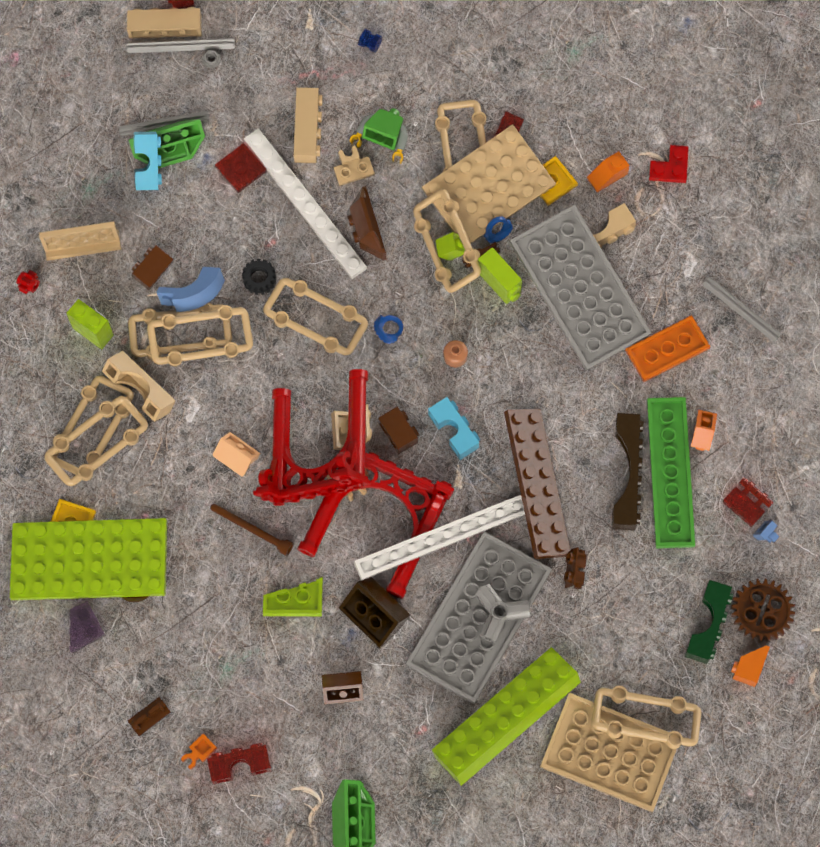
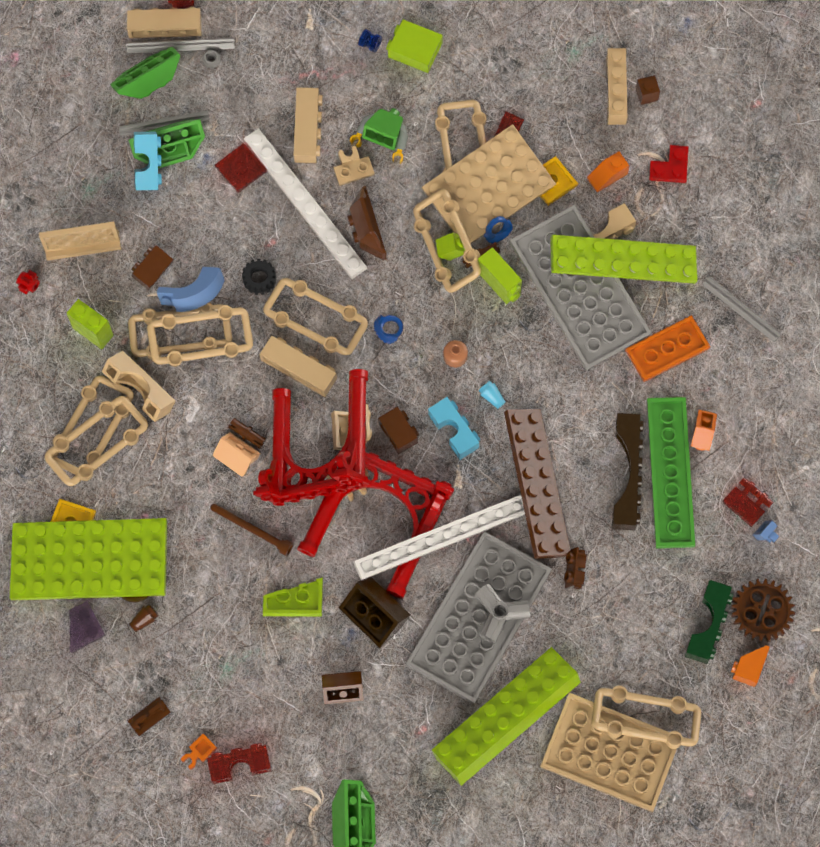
none -> bright green wedge [110,47,180,99]
none -> reddish brown cone [129,604,159,632]
none -> reddish brown pin [228,418,266,449]
none -> tan brick [260,336,337,397]
none -> lime brick [386,19,443,73]
none -> medium azure cone [478,381,506,409]
none -> lime piece [550,235,697,284]
none -> tan arch [606,48,627,125]
none -> reddish brown brick [636,75,660,105]

